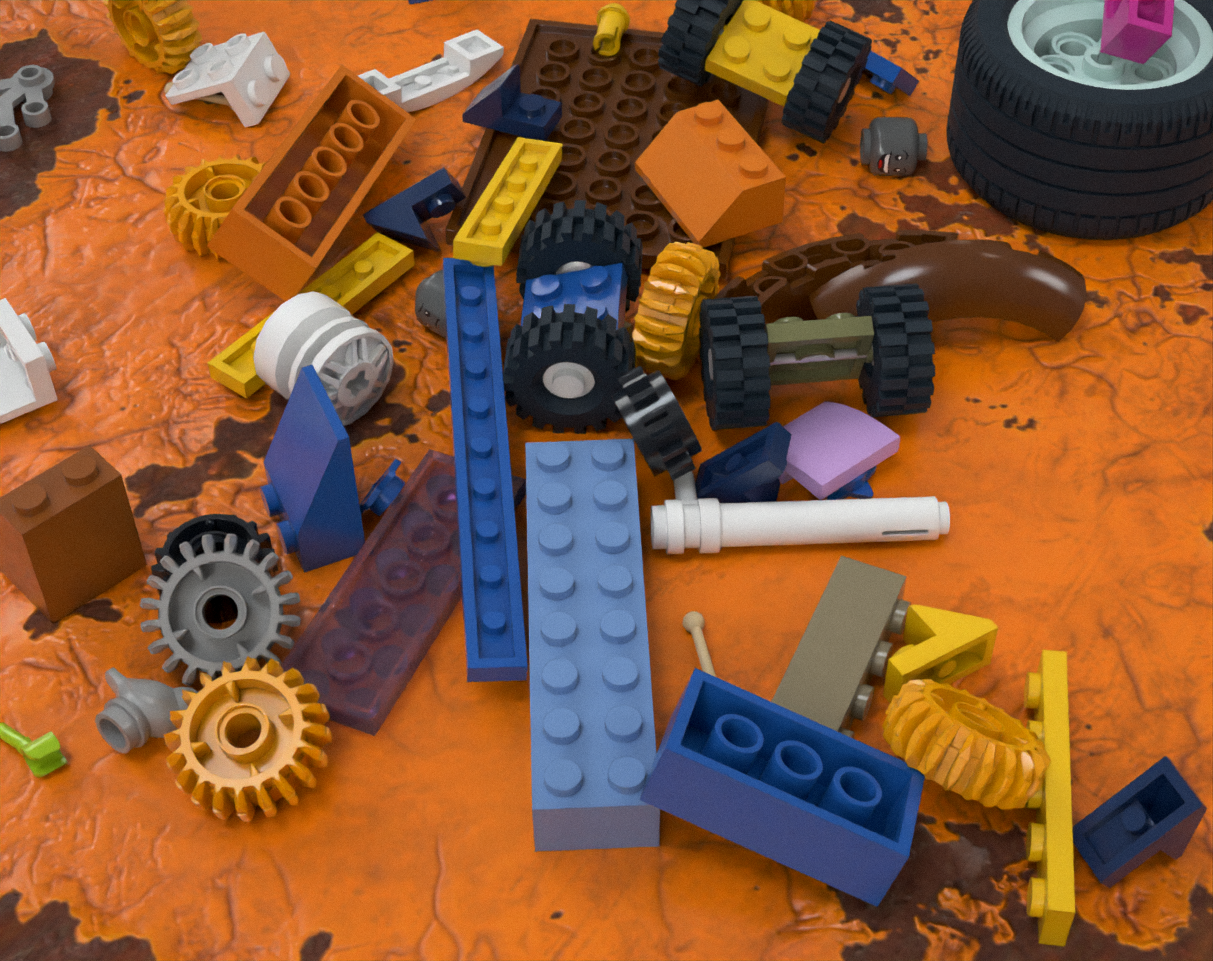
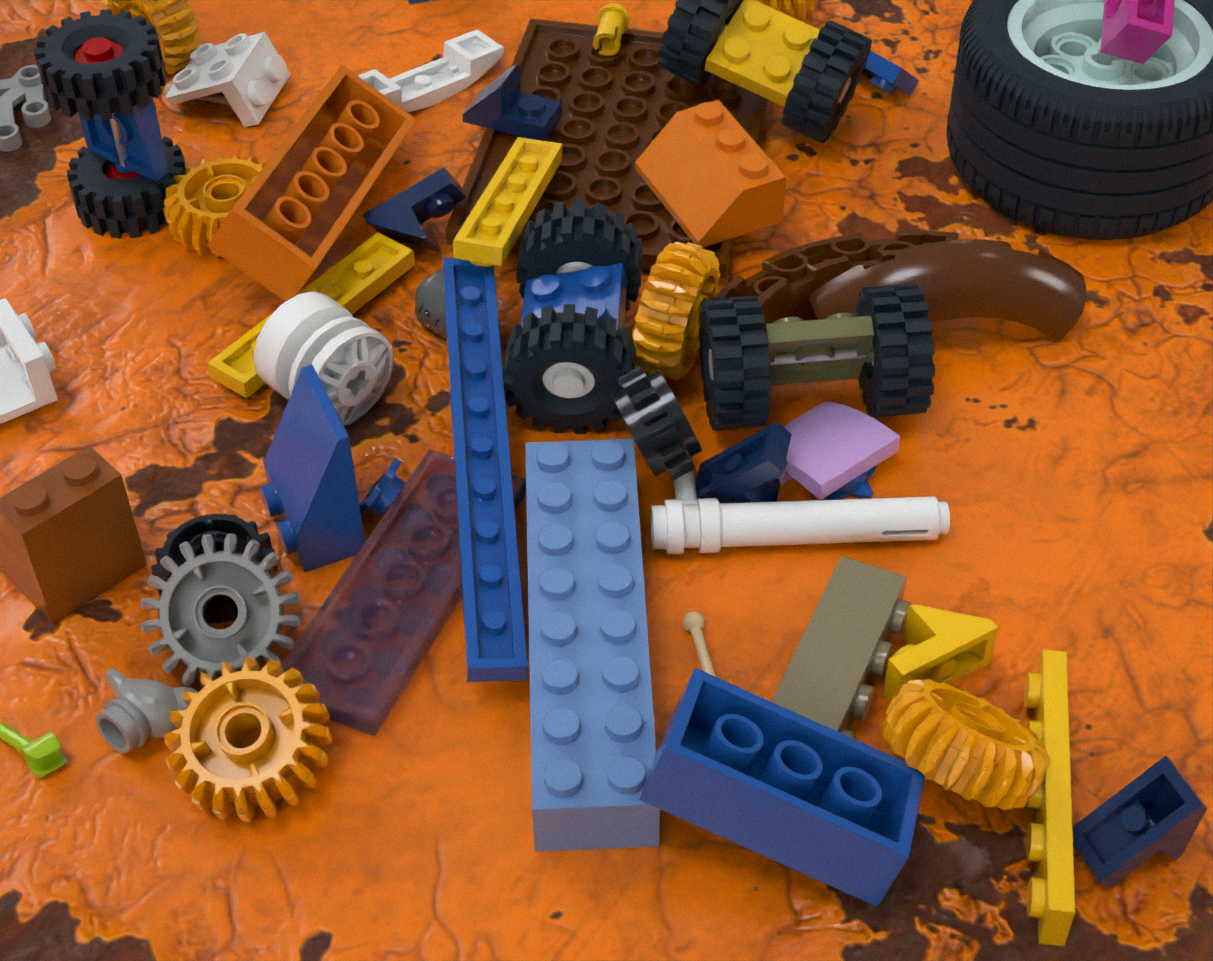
dark grey head [860,117,927,176] -> none
none -> black plate [34,9,186,239]

